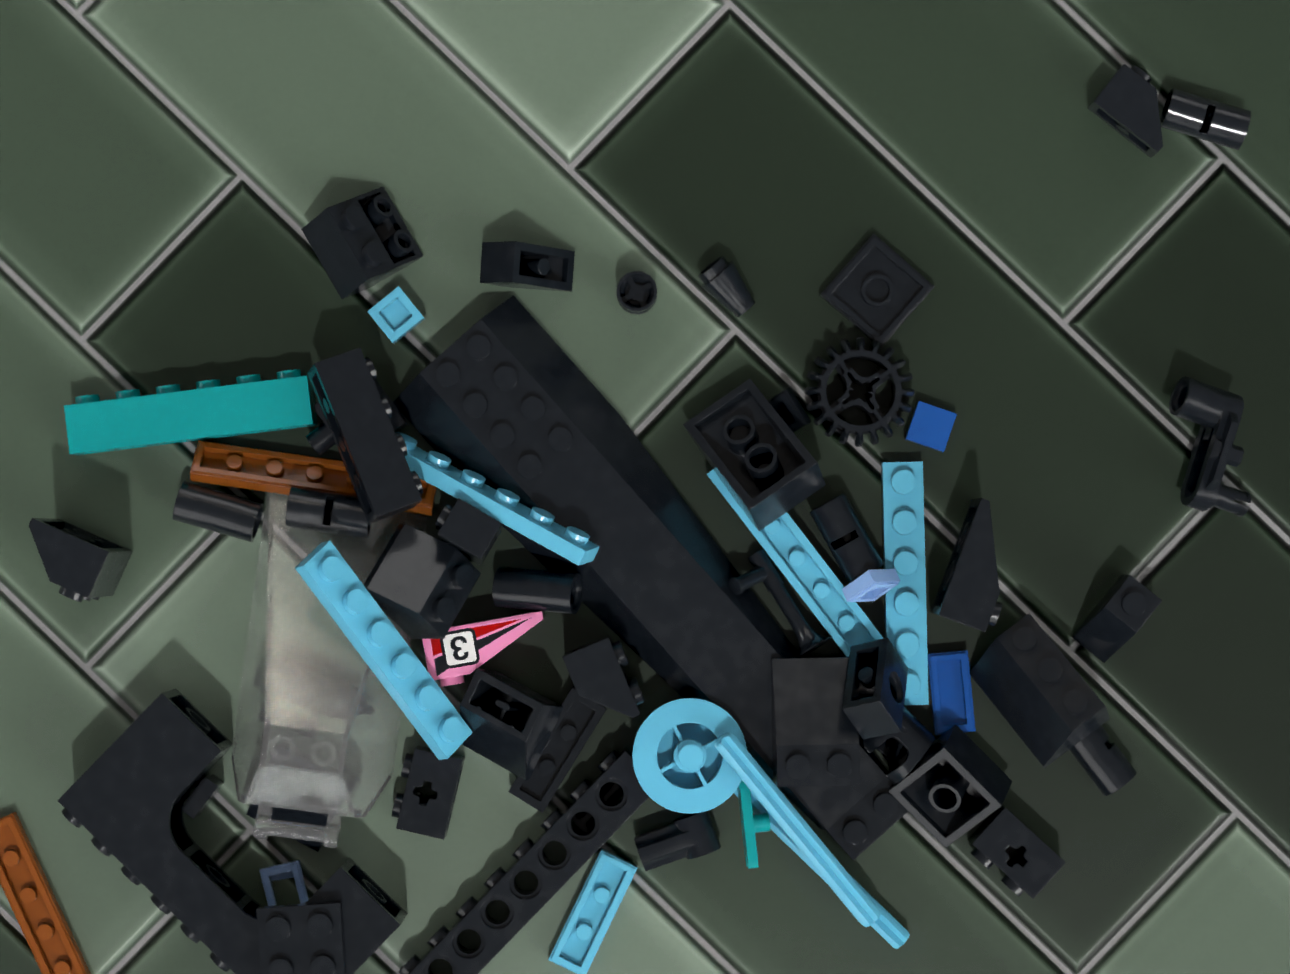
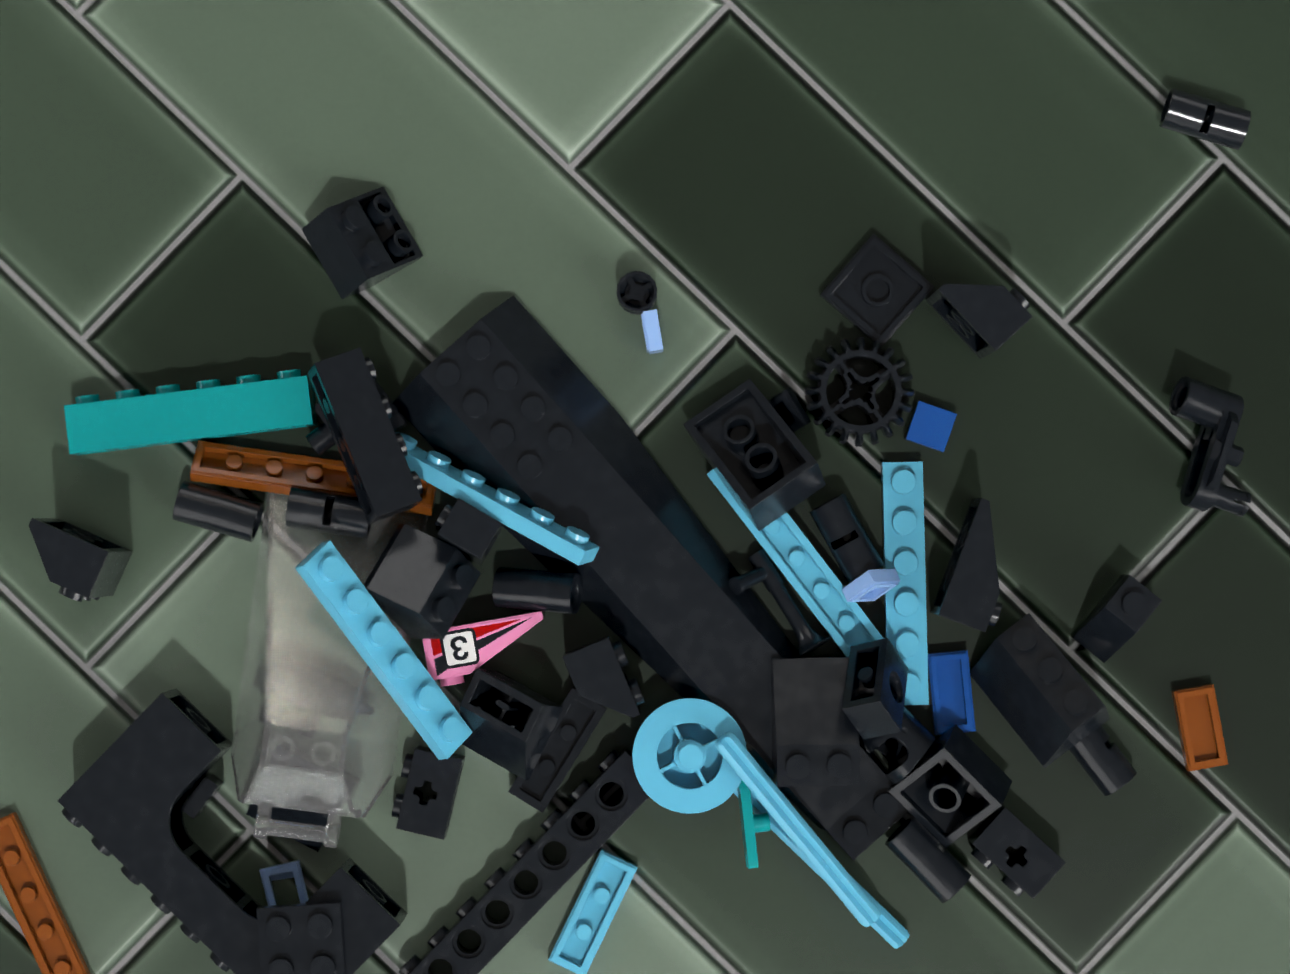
medium azure plate [367,286,425,344] -> none
black slope [480,241,575,292] -> none
black piece [634,811,721,871] -> none
black cone [698,256,755,317] -> none
black slope [1088,64,1163,158] -> none
none -> light blue tile [641,309,663,354]
none -> black pin [885,816,971,903]
none -> black slope [926,284,1033,359]
none -> dark orange tile [1171,684,1228,772]

